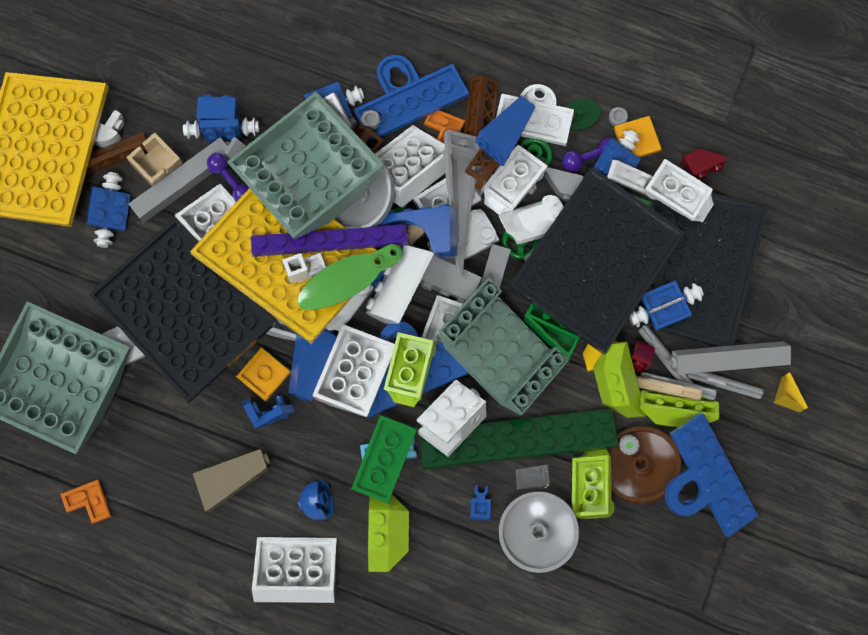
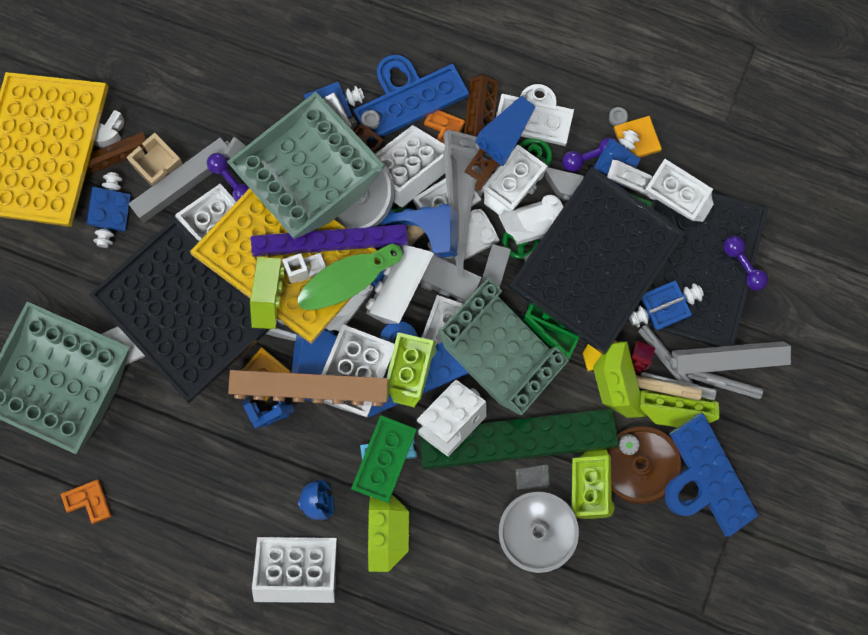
blue plate [183,117,260,143] -> none
dark tan slope [193,449,270,513] -> none
blue brick [196,95,241,124] -> none
blue plate [470,485,491,521] -> none
dark green piece [568,99,601,131] -> none
dark red slope [680,149,727,180] -> none
yellow slope [774,373,808,412] -> none
none -> medium nougat brick [228,370,390,407]
none -> lime wedge [250,257,285,329]
none -> dark purple piece [723,236,768,291]

